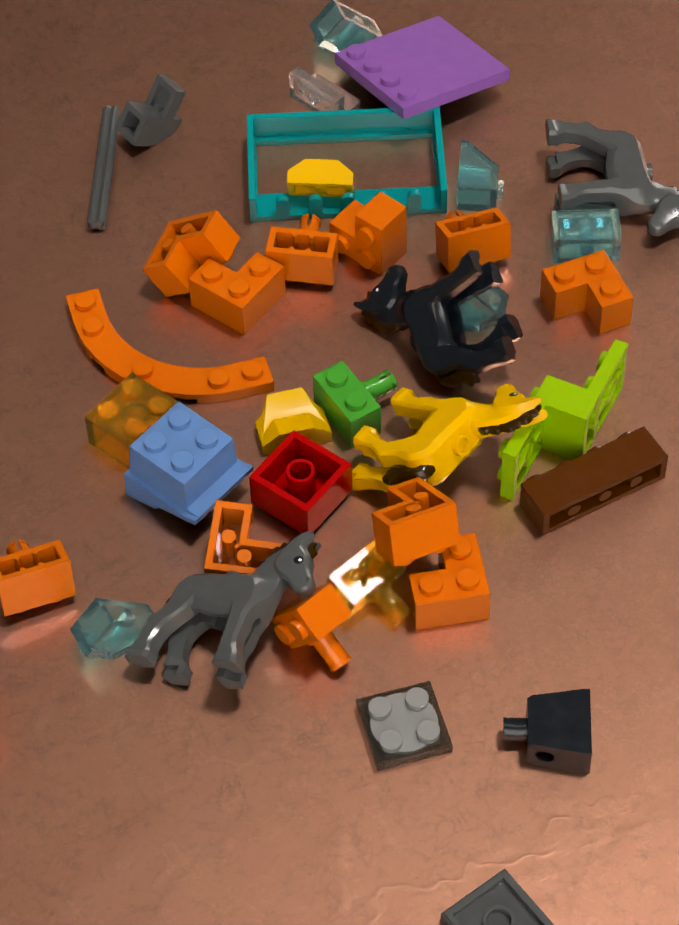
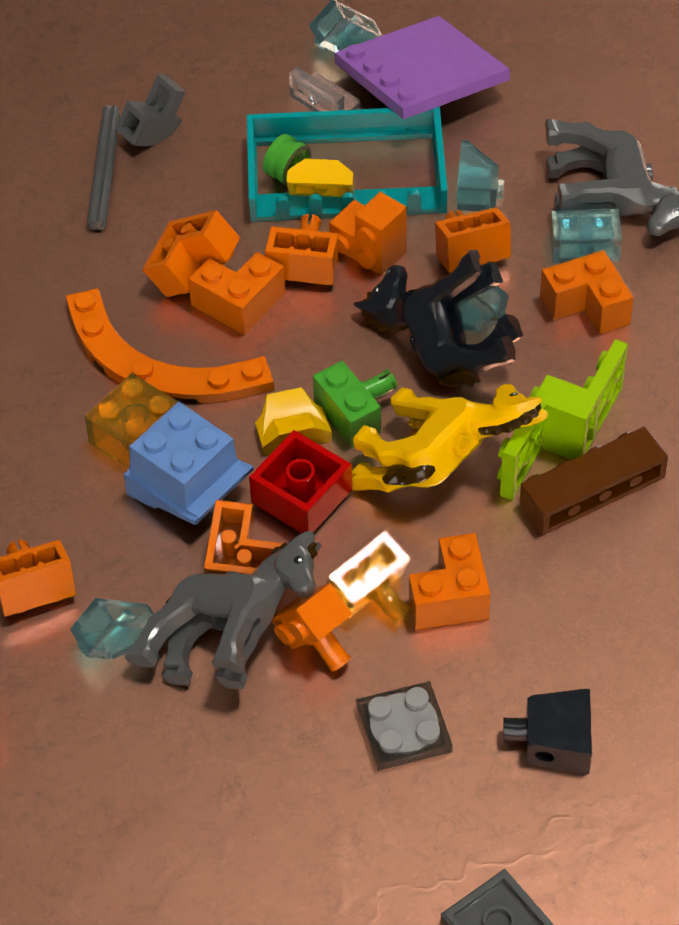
orange brick [371,477,461,567] -> none
none -> bright green wheel [263,134,312,186]

